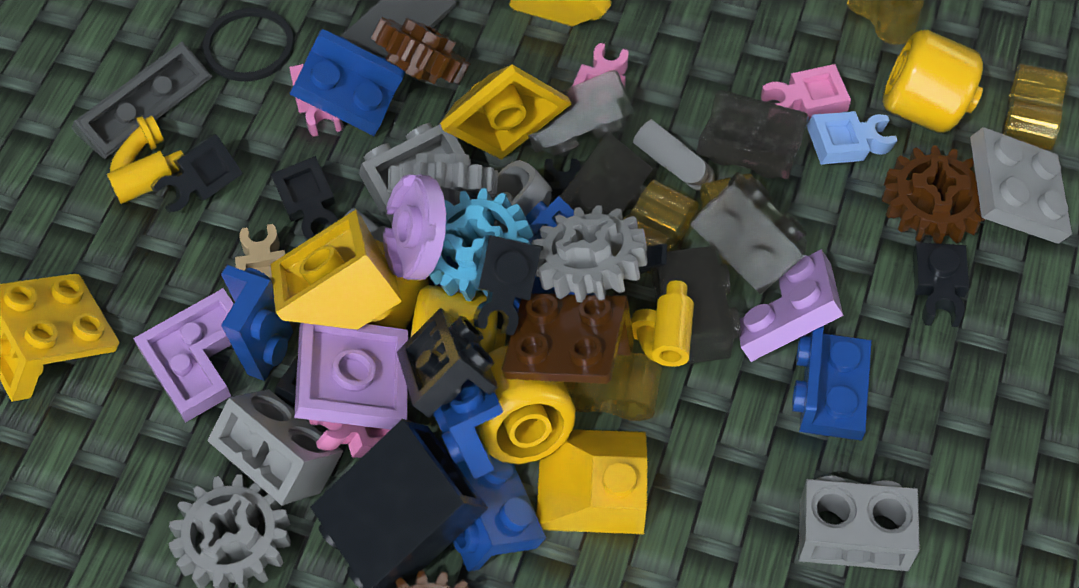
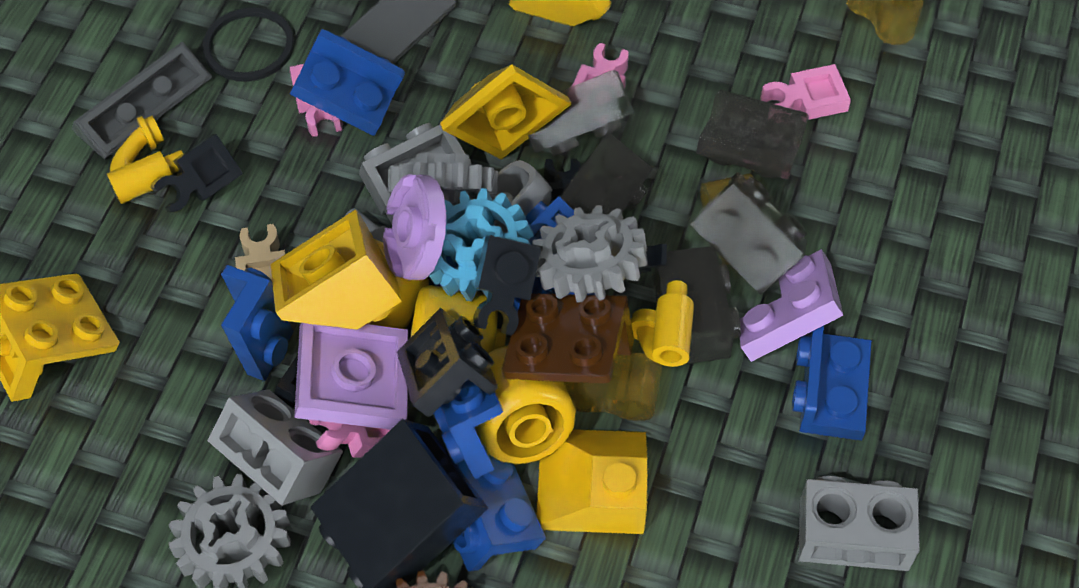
lavender plate [133,288,234,423] -> none
black plate [271,156,338,241] -> none
reddish brown gear [371,17,470,85] -> none
clear yellow axle [623,180,699,275] -> none
light grey bar [633,119,715,191] -> none
light blue plate [807,111,898,165] -> none
reddish brown gear [882,145,985,244] -> none
yellow head [883,29,983,133] -> none
black plate [913,242,969,327] -> none
light grey plate [970,127,1072,244] -> none
clear yellow axle [1003,63,1068,150] -> none

